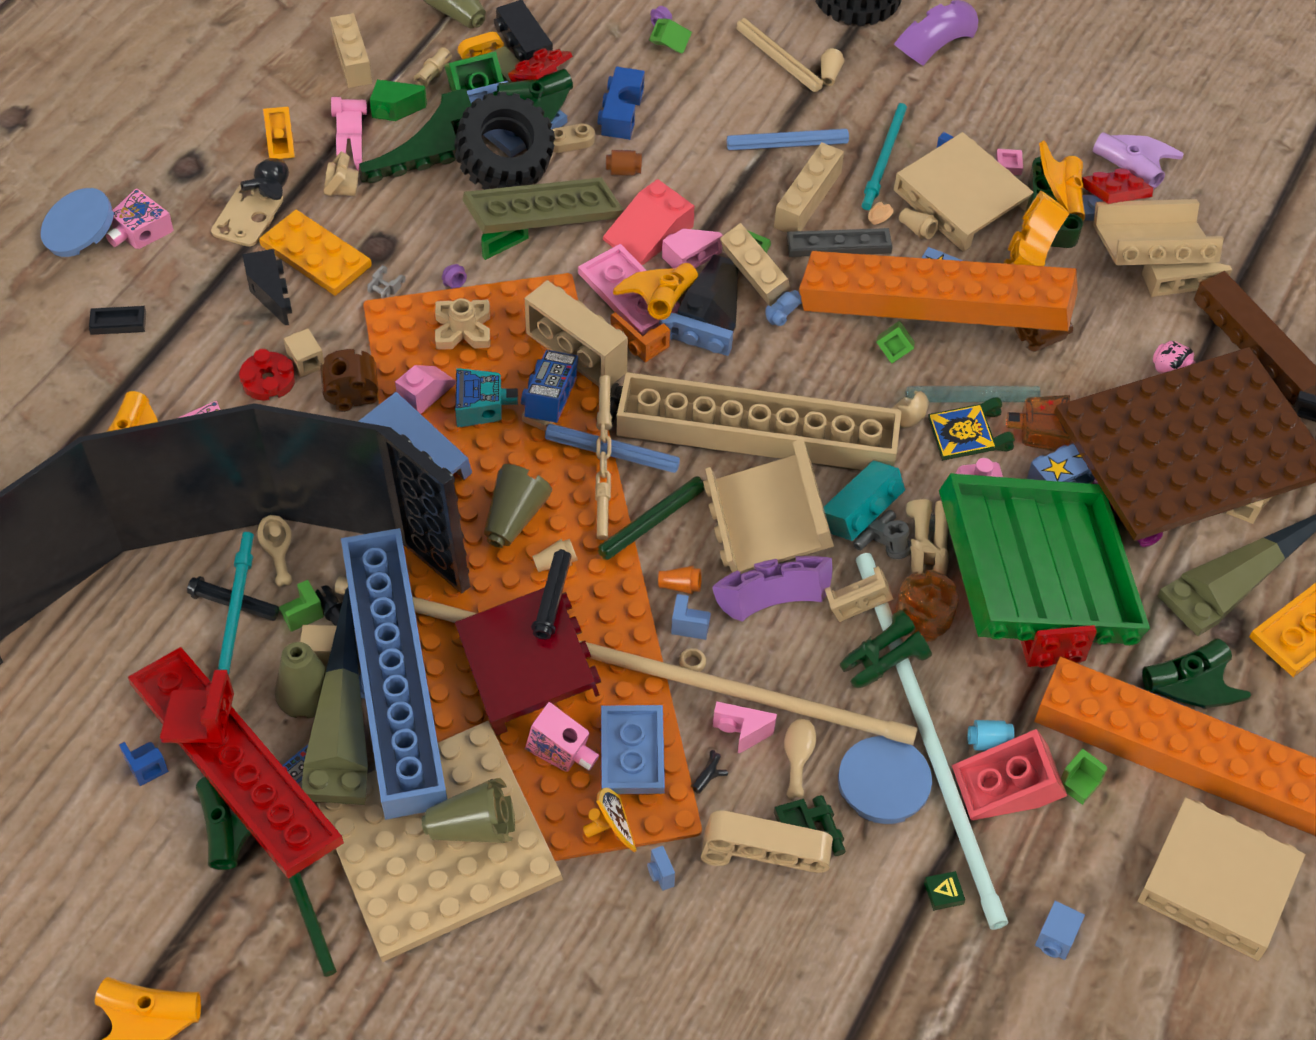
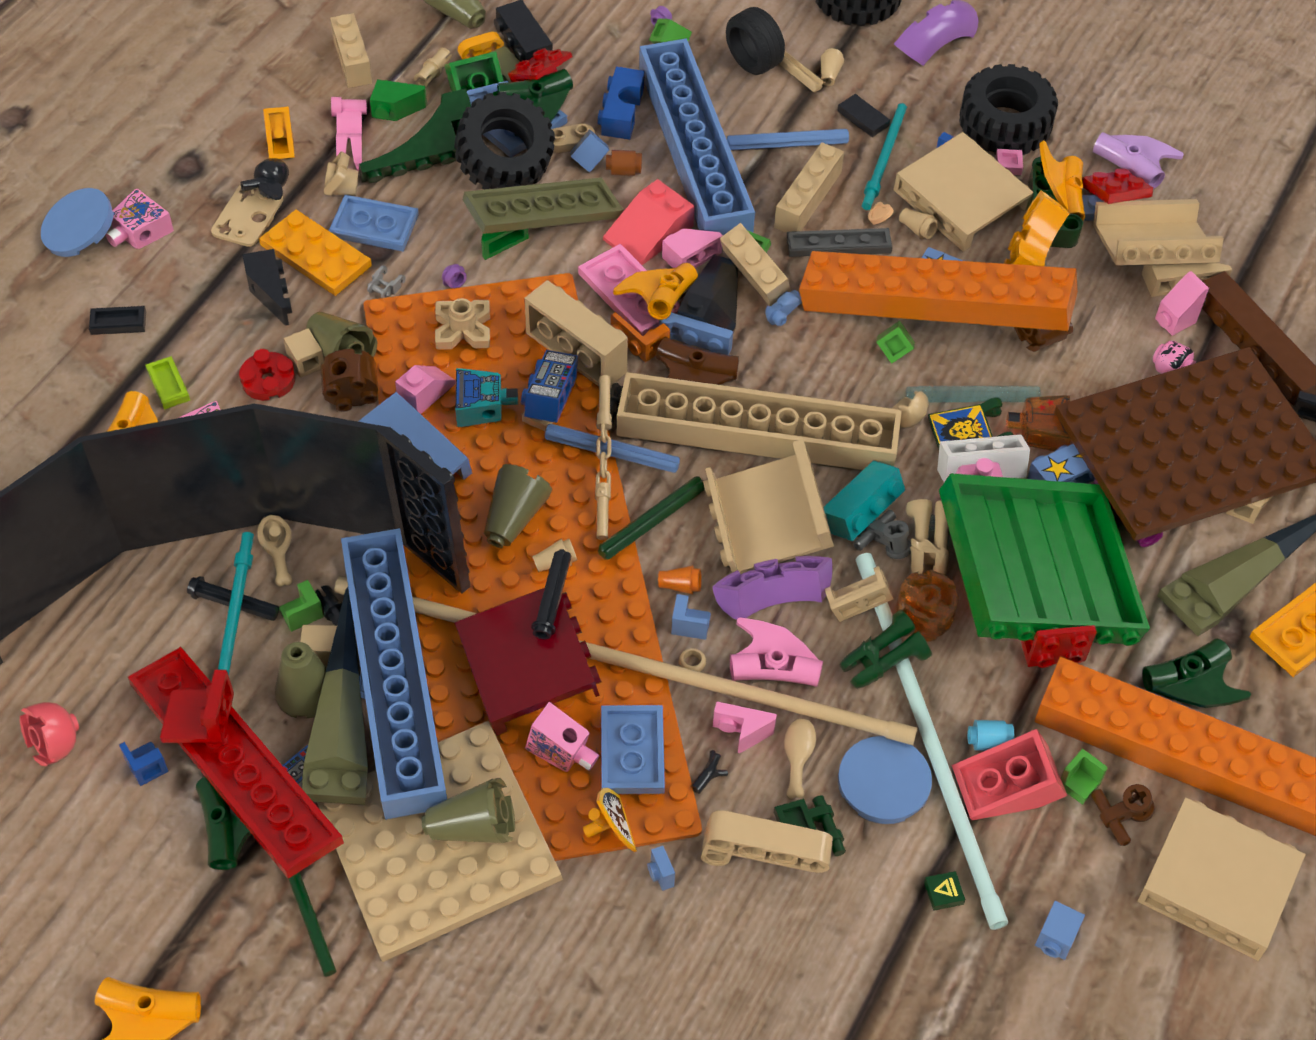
none -> coral cylinder [19,702,79,766]
none -> lime tile [145,356,191,410]
none -> olive cone [306,312,378,357]
none -> medium blue tile [329,195,419,252]
none -> medium blue panel [570,129,609,172]
none -> medium blue brick [639,38,755,235]
none -> reddish brown pin [656,337,739,385]
none -> black tyre [726,7,785,75]
none -> bright pink pin [730,618,823,687]
none -> black tile [837,94,890,137]
none -> white brick [937,434,1030,482]
none -> black tyre [959,64,1058,155]
none -> reddish brown piece [1091,784,1155,846]
none -> bright pink slope [1155,271,1209,336]

